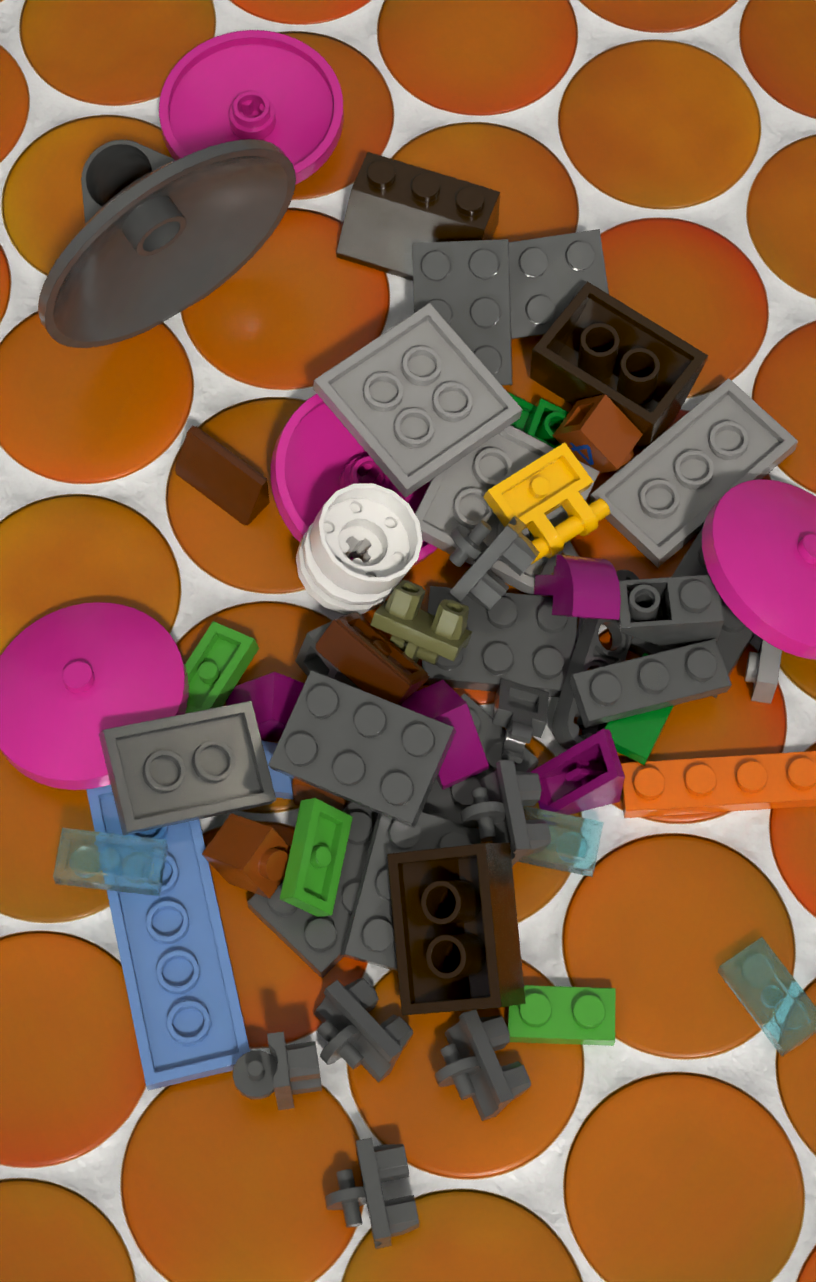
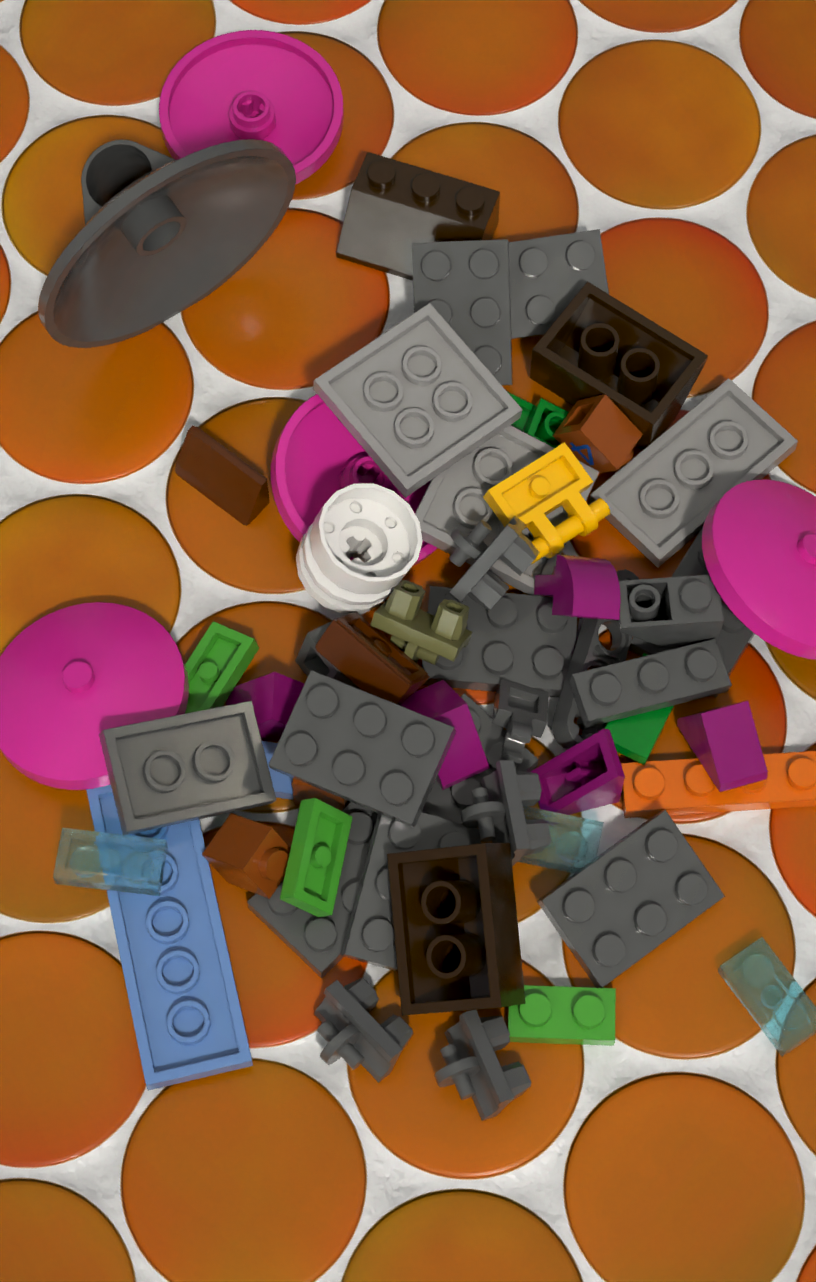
dark grey hips [233,1031,322,1110] -> none
dark grey hips [325,1138,419,1249] -> none
light grey plate [744,639,782,704] -> none
none -> dark grey plate [537,810,725,988]
none -> magenta slope [677,701,768,792]

